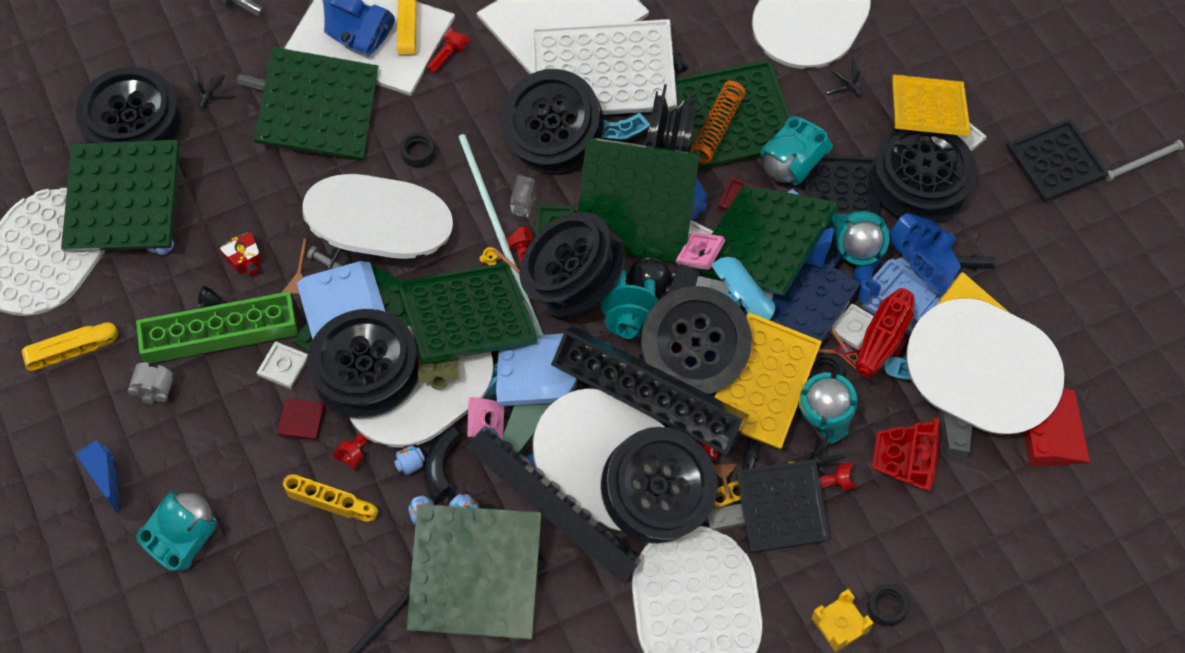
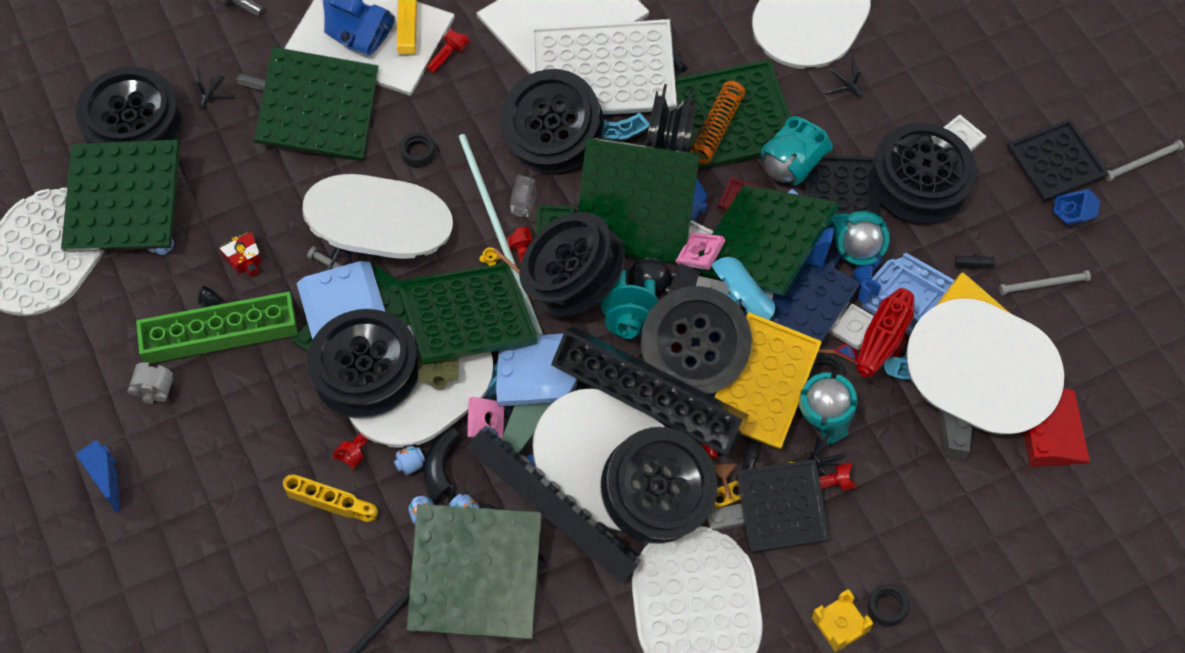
yellow piece [21,322,118,371] -> none
teal piece [137,491,217,571] -> none
white tile [257,341,308,389] -> none
dark red tile [277,398,325,441] -> none
nougat piece [282,238,307,295] -> none
nougat piece [831,328,859,371] -> none
red wedge [872,418,940,492] -> none
blue panel [889,213,961,294] -> none
yellow piece [892,75,970,136] -> none
none -> light grey bar [999,270,1091,296]
none -> blue slope [1053,189,1101,225]

